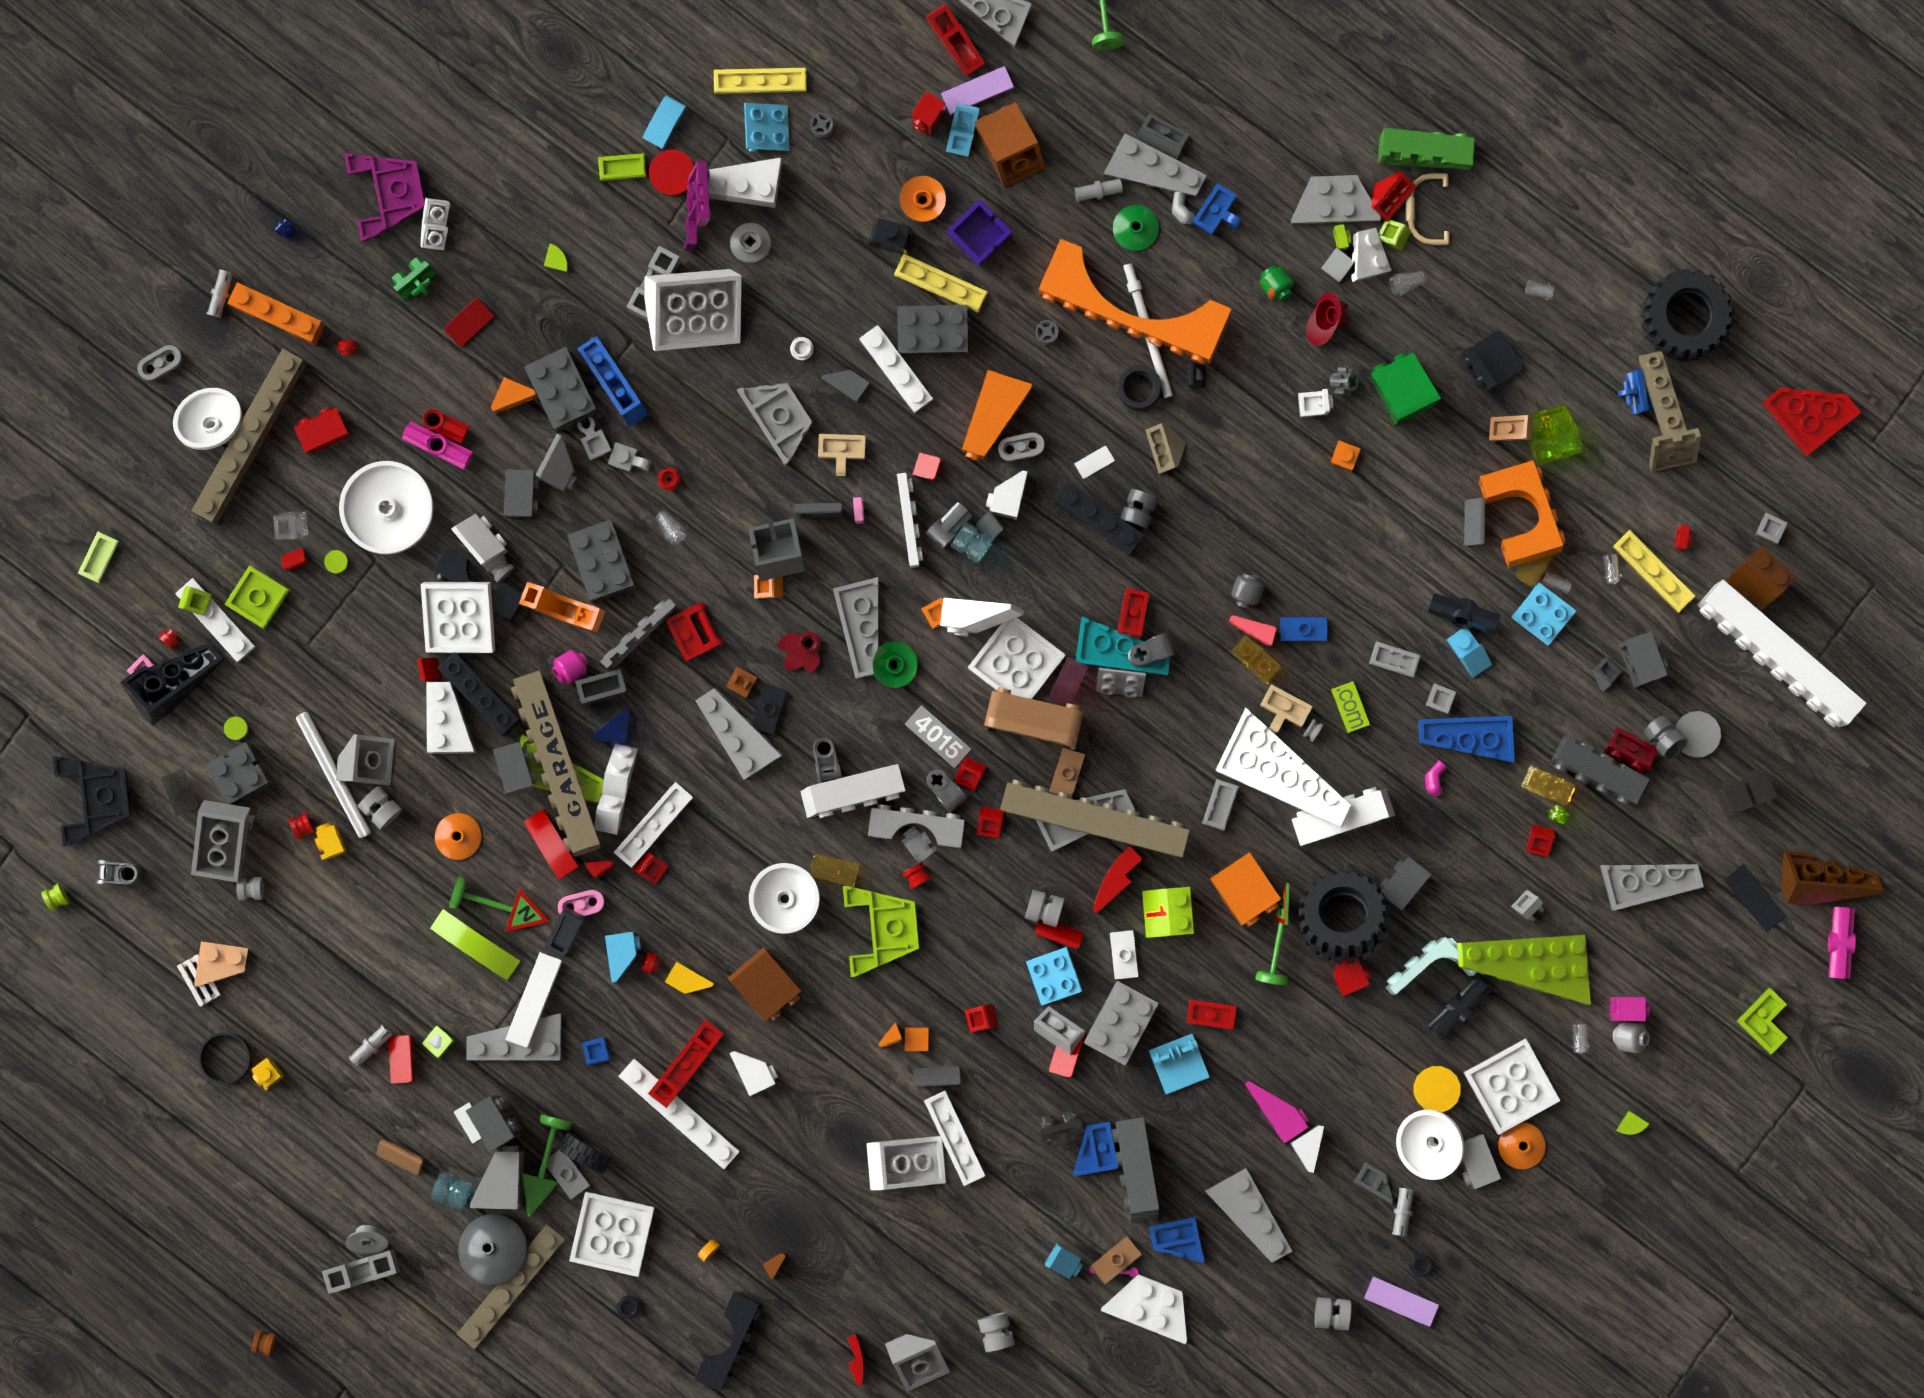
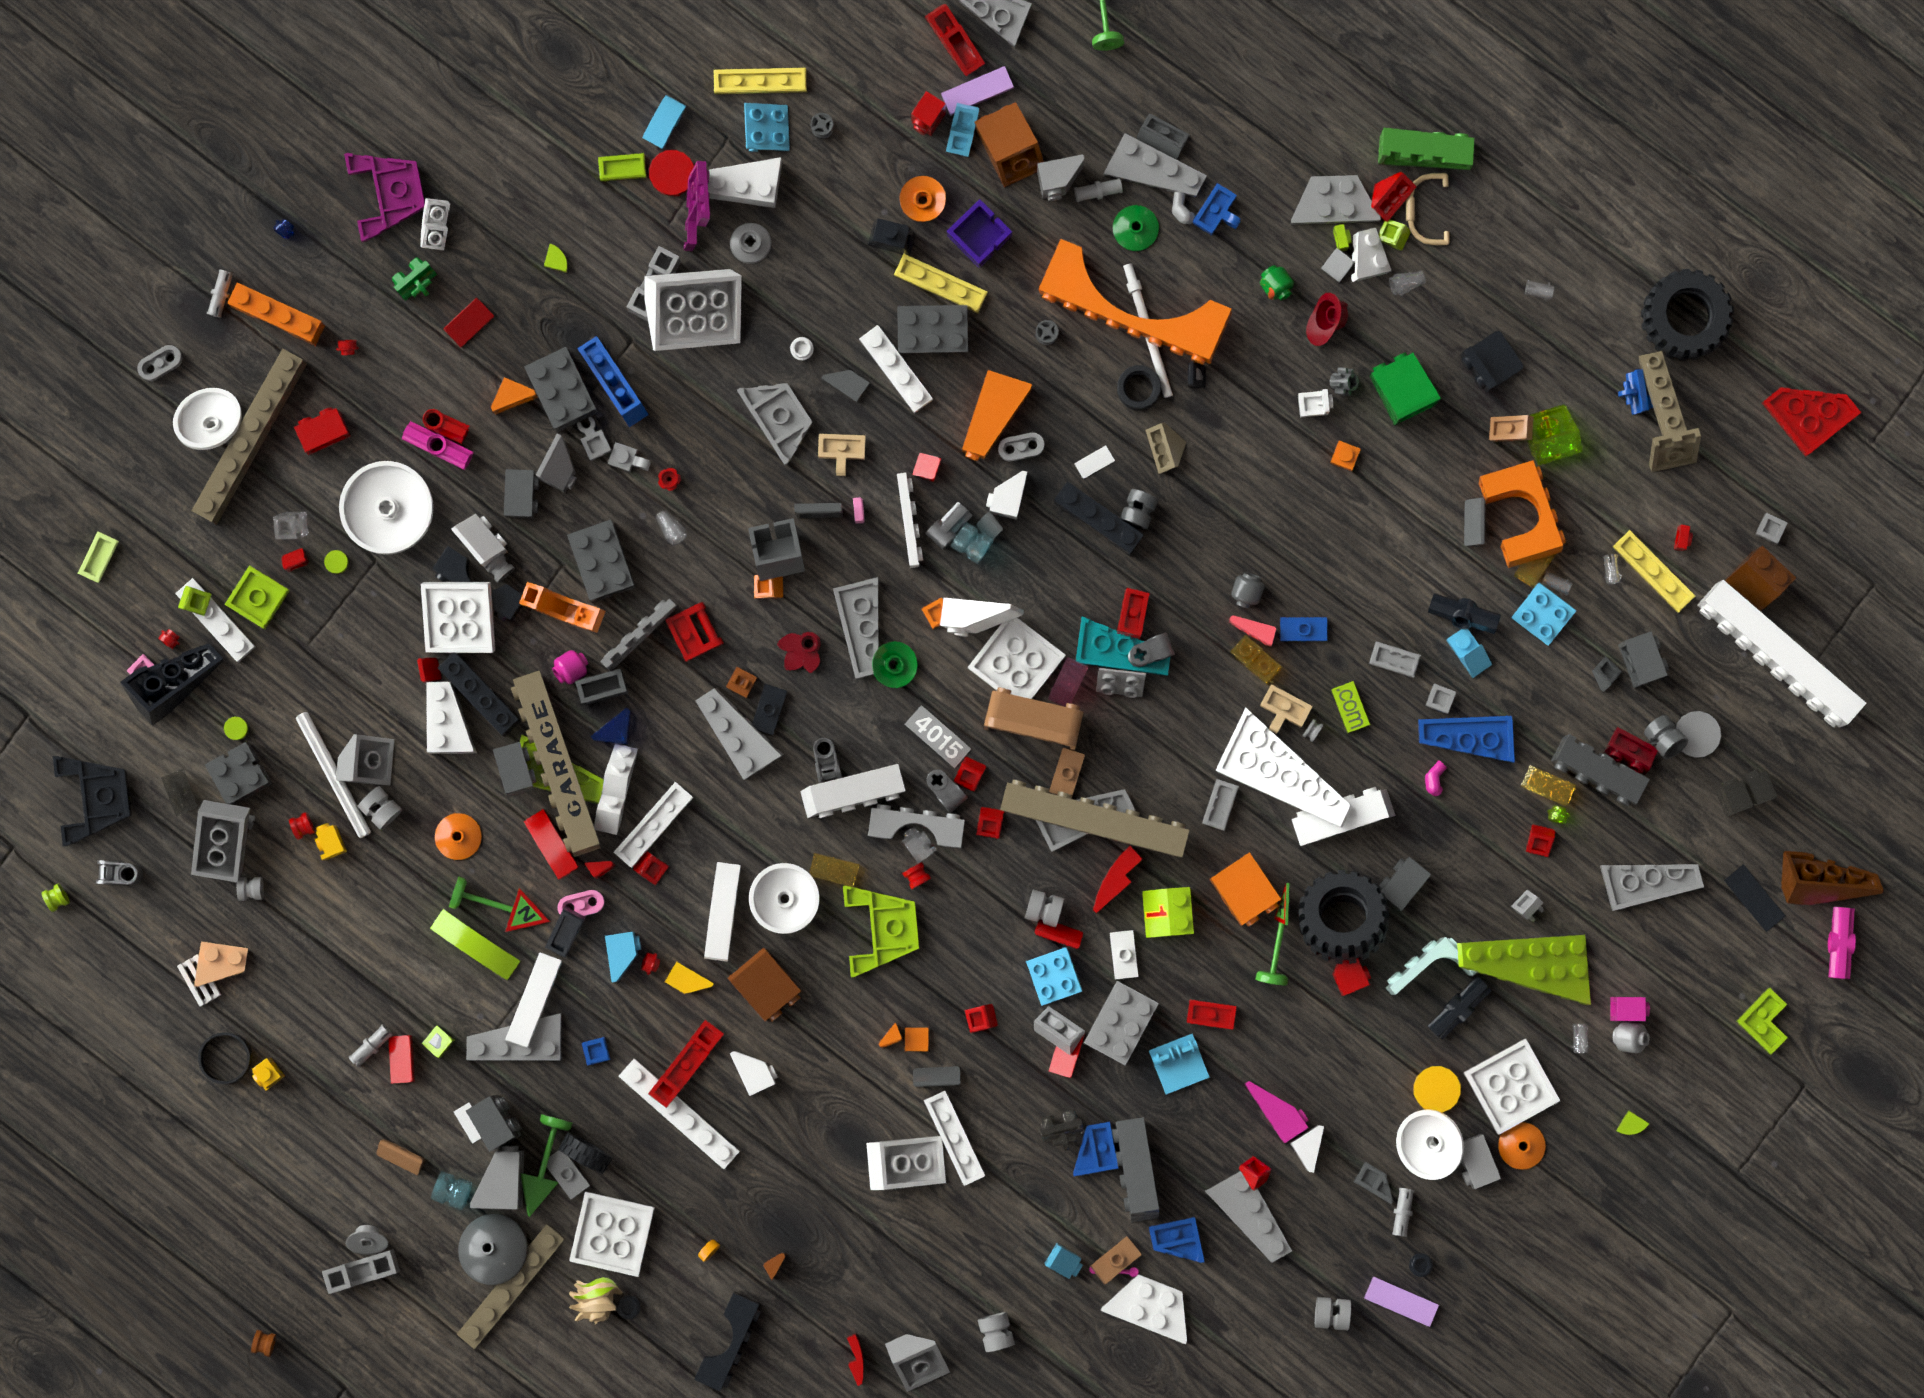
none -> tan hair [569,1277,623,1324]
none -> white slope [704,862,741,962]
none -> light grey slope [1037,154,1084,201]
none -> red slope [1239,1156,1271,1191]

